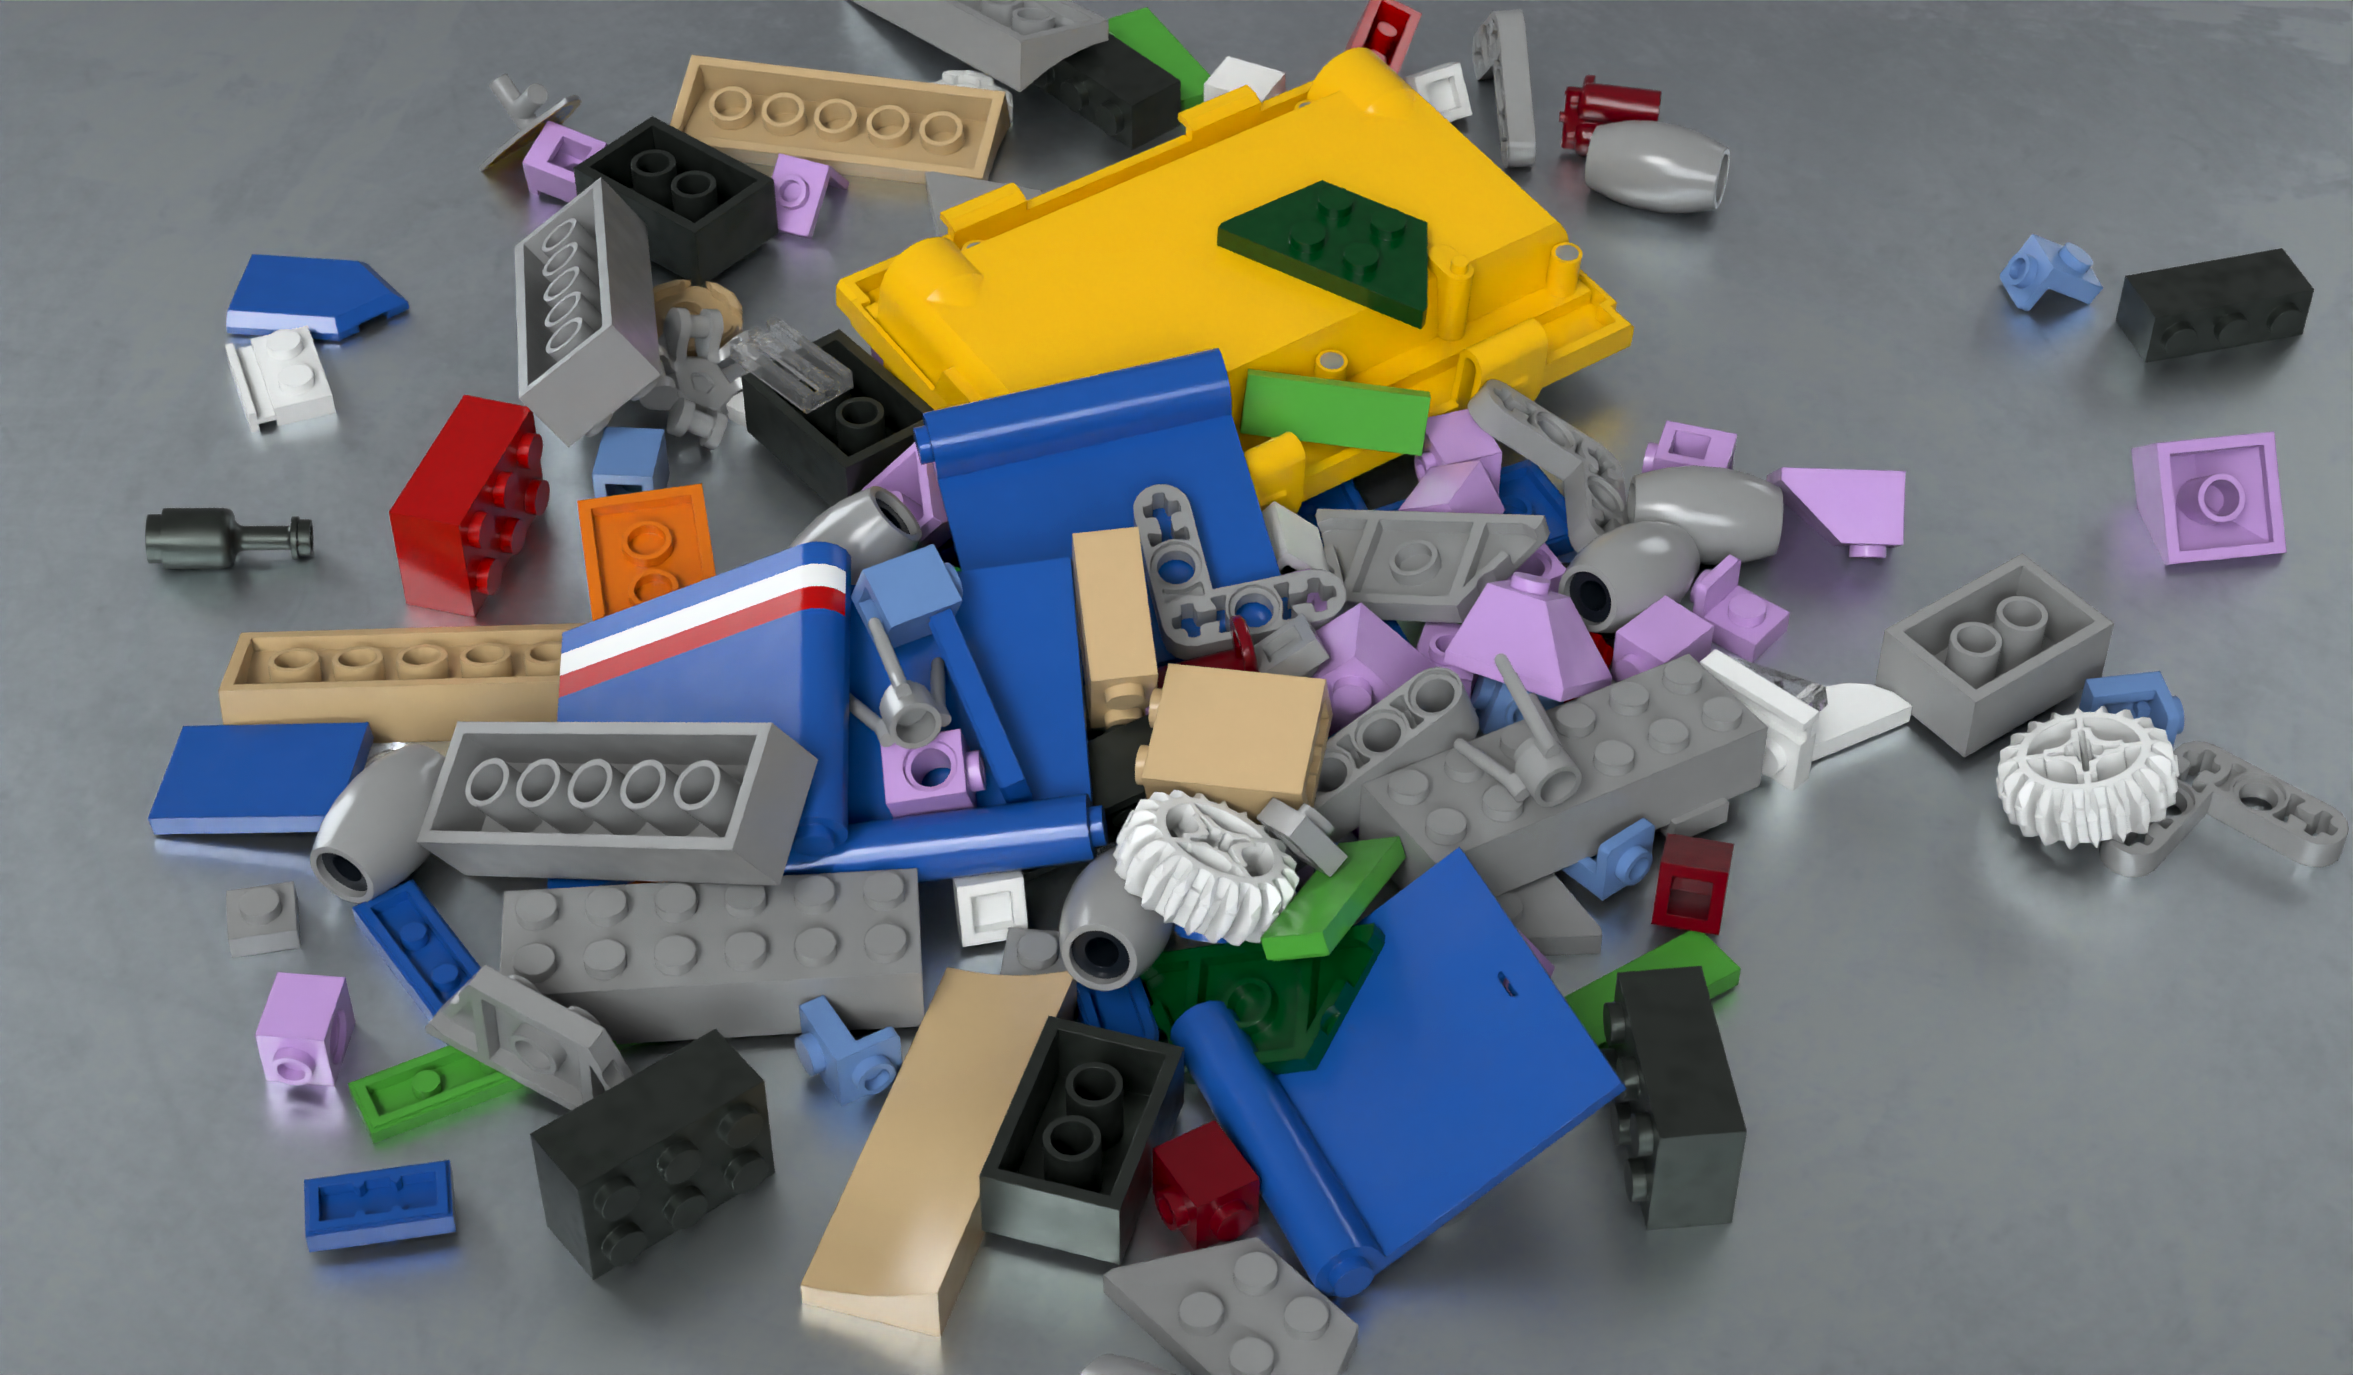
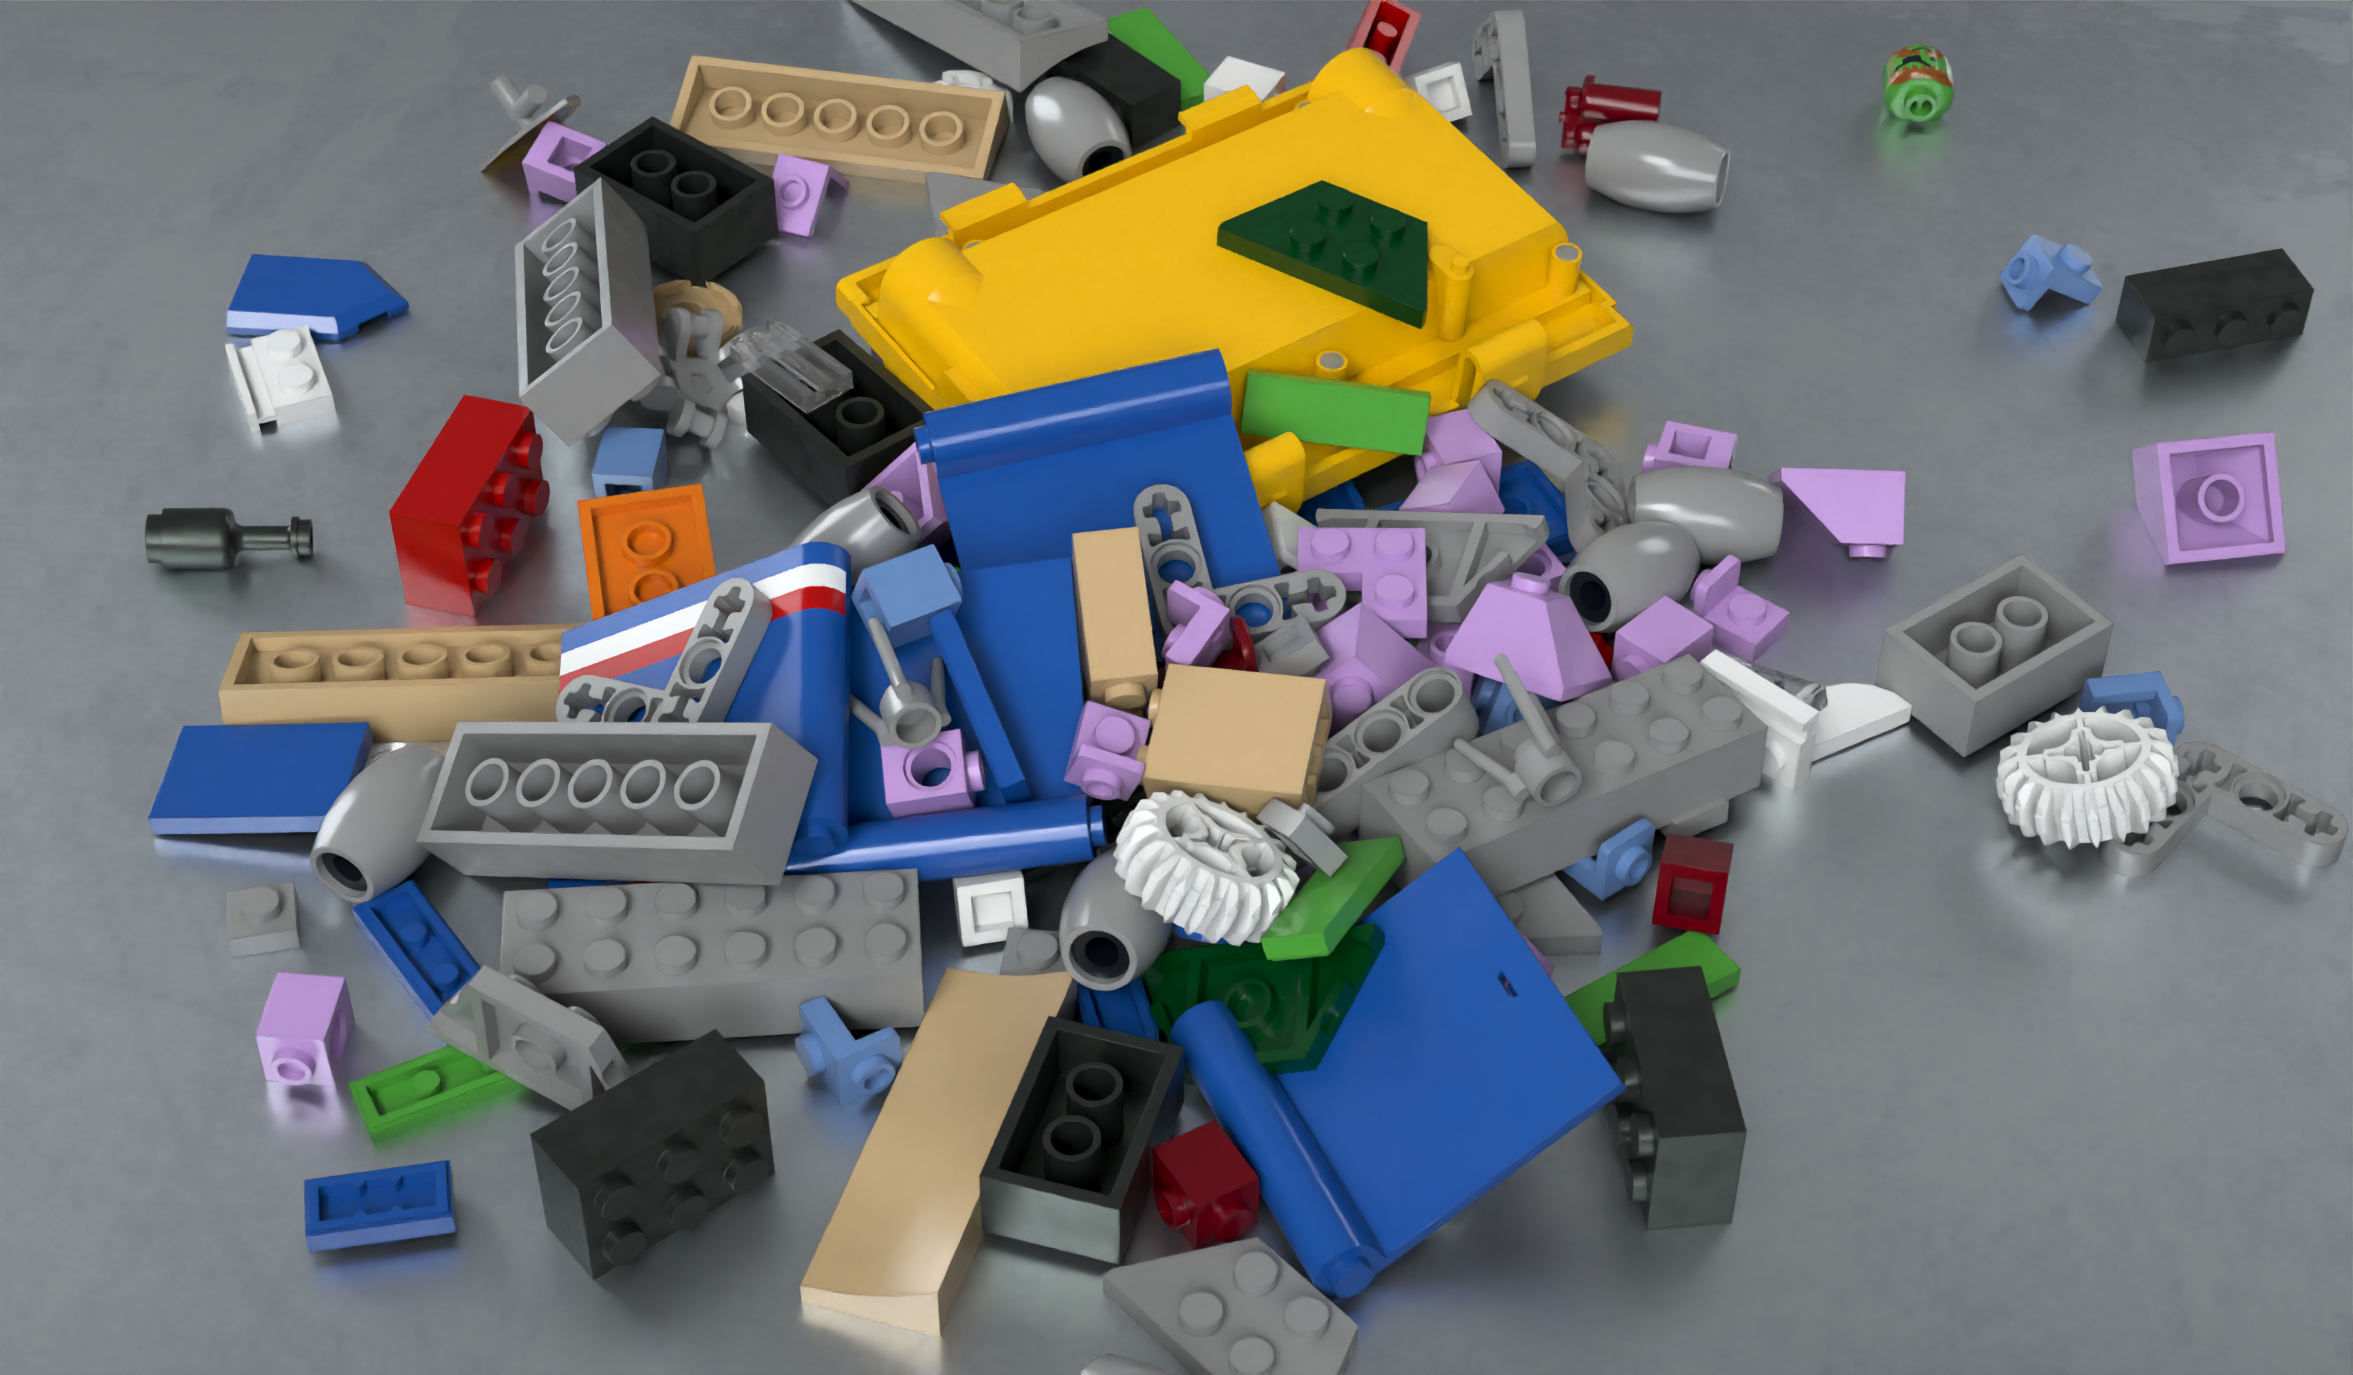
none -> light grey beam [555,578,773,722]
none -> light grey piece [1025,77,1132,184]
none -> lavender bracket [1063,700,1151,801]
none -> lavender bracket [1161,580,1230,676]
none -> lavender plate [1298,527,1427,638]
none -> bright green head [1882,44,1954,121]

